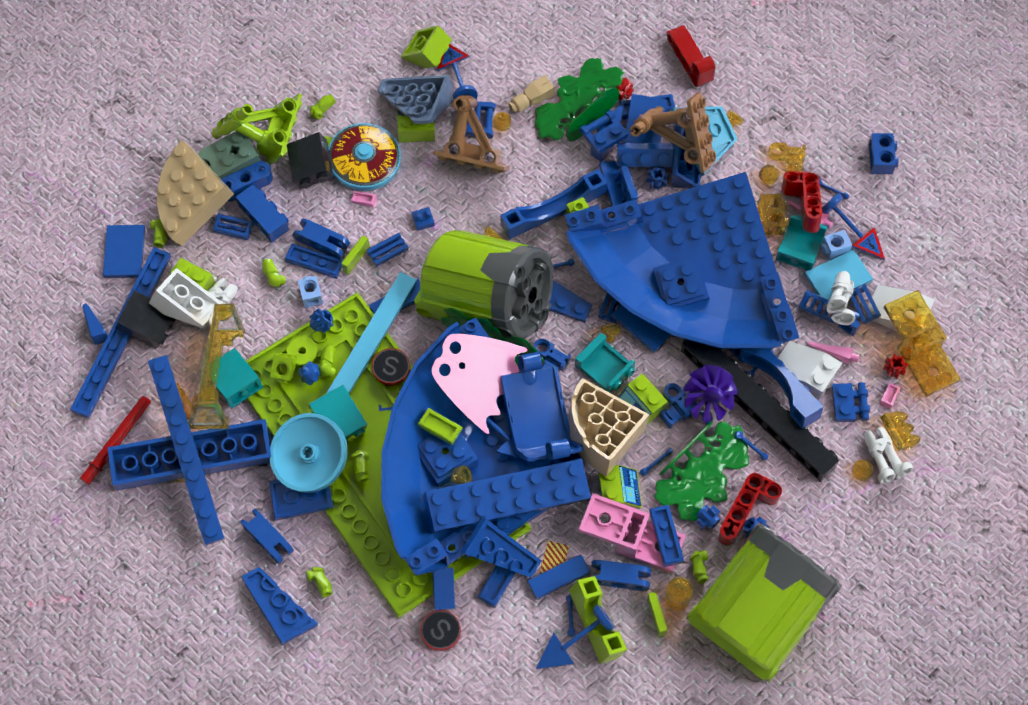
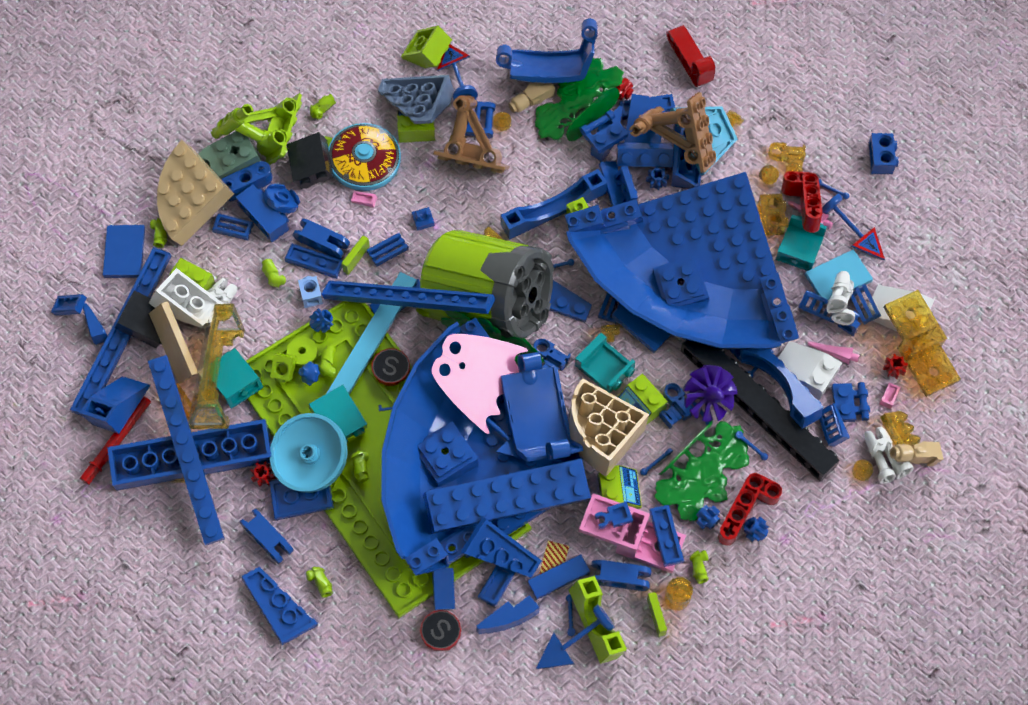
lime tile [418,408,463,445] -> none
clear yellow tile [451,465,472,485] -> none
lime piece [686,523,842,683] -> none
light blue brick [821,230,852,260] -> none
none -> blue plate [51,294,87,316]
none -> blue slope [80,376,150,434]
none -> tan tile [149,301,198,384]
none -> red gear [250,461,275,487]
none -> blue tile [263,184,300,214]
none -> blue plate [321,280,495,314]
none -> blue slope [476,595,540,634]
none -> blue panel [496,18,598,83]
none -> blue plate [595,502,633,529]
none -> blue slope [819,403,850,447]
none -> tan piece [890,441,944,466]

